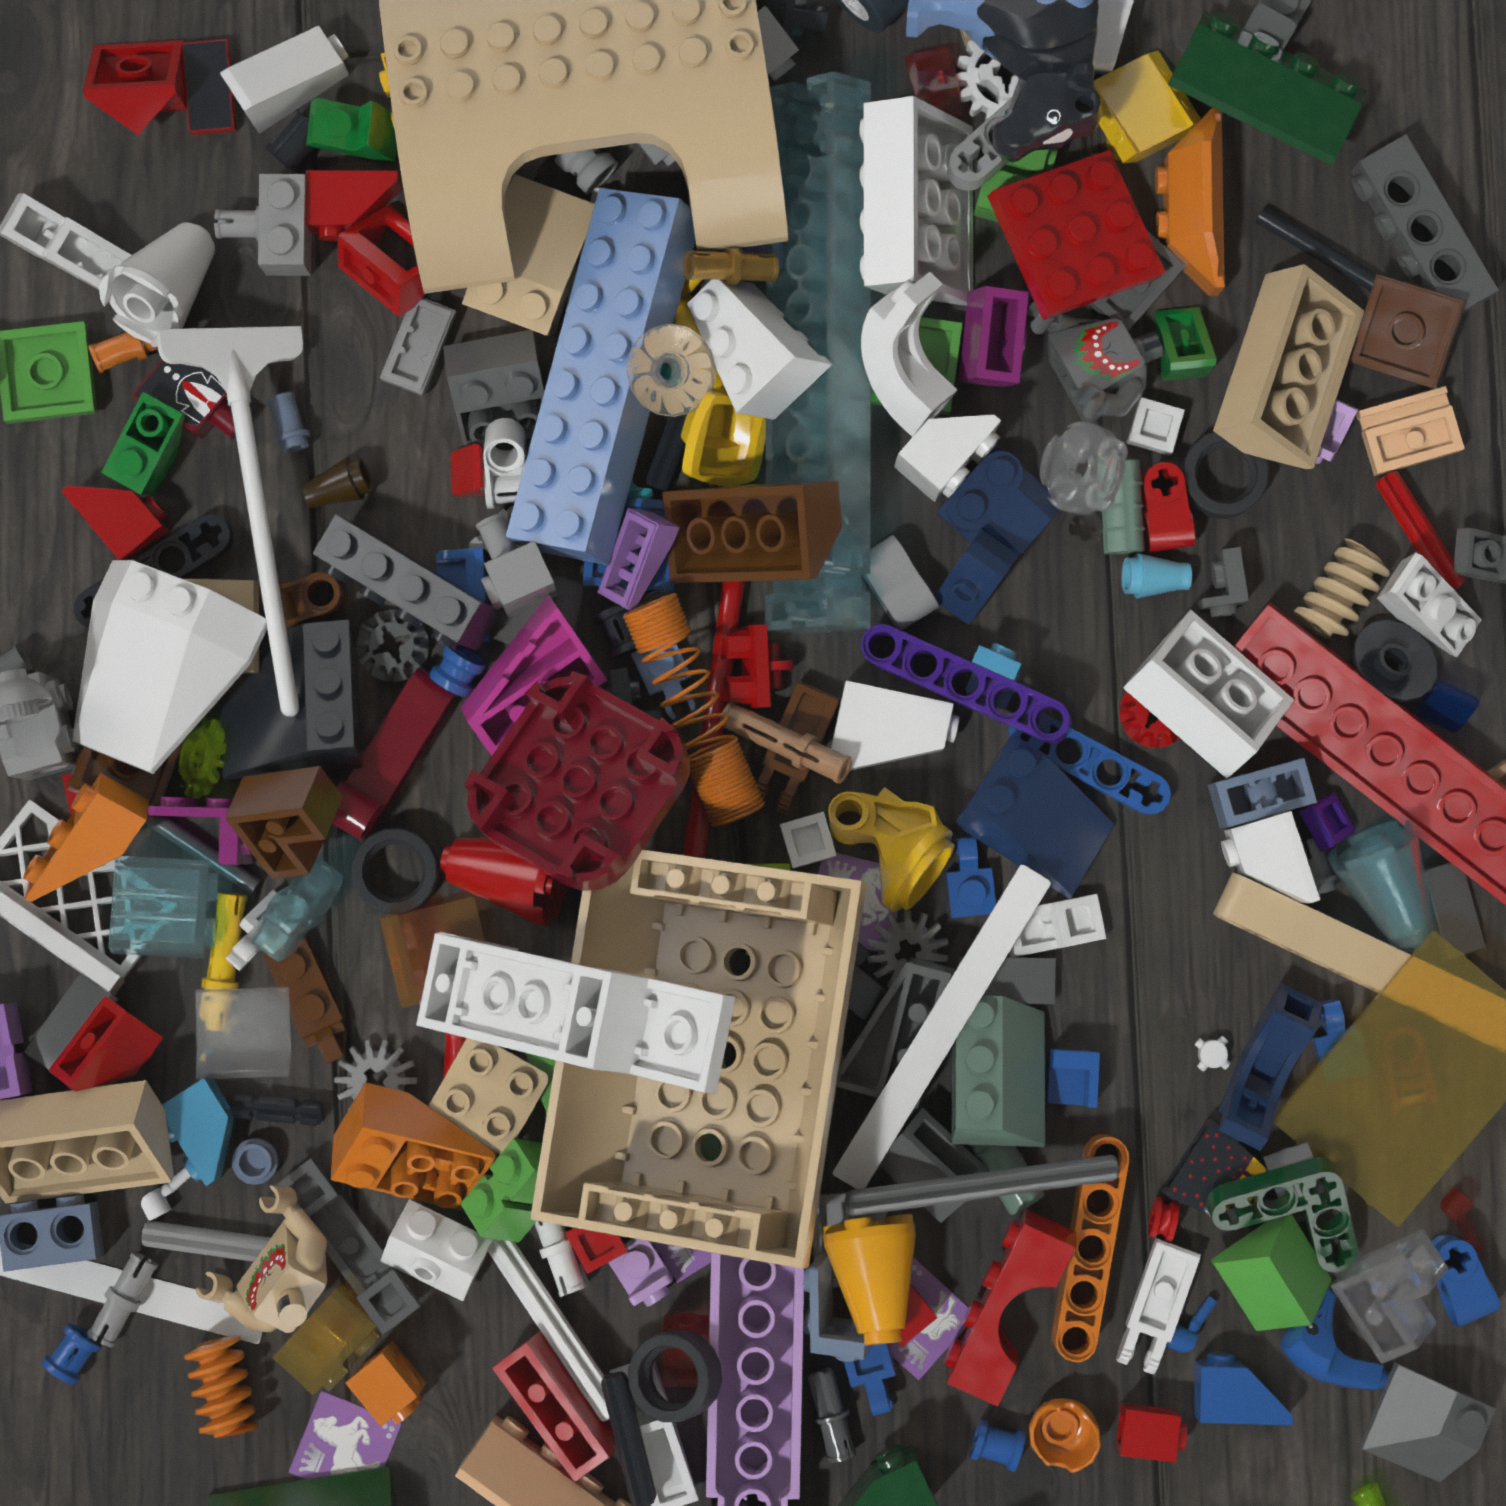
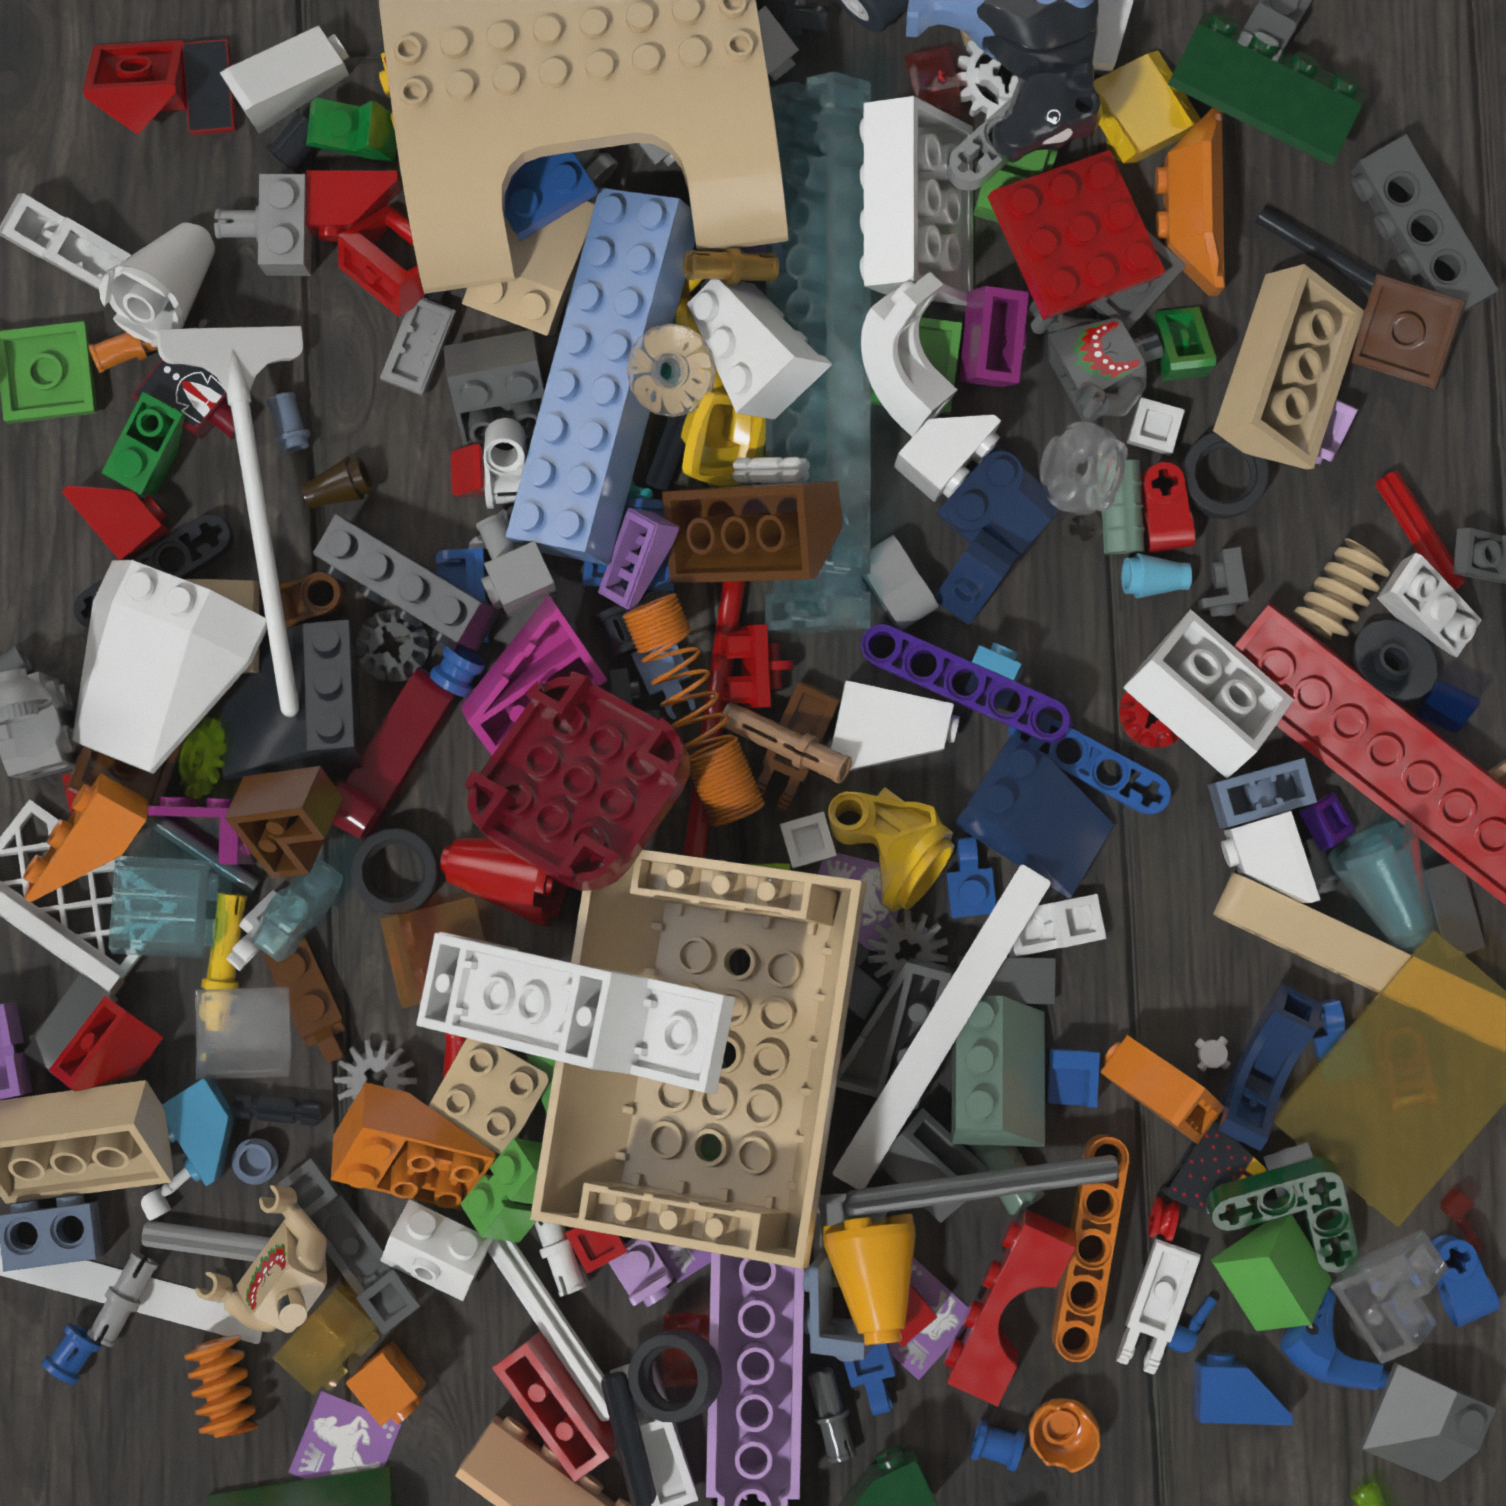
red brick [1115,1402,1187,1463] -> none
light nougat plate [1356,386,1465,476] -> none
none -> blue plate [504,152,598,241]
none -> white axle [732,457,810,484]
none -> orange slope [1100,1035,1224,1144]

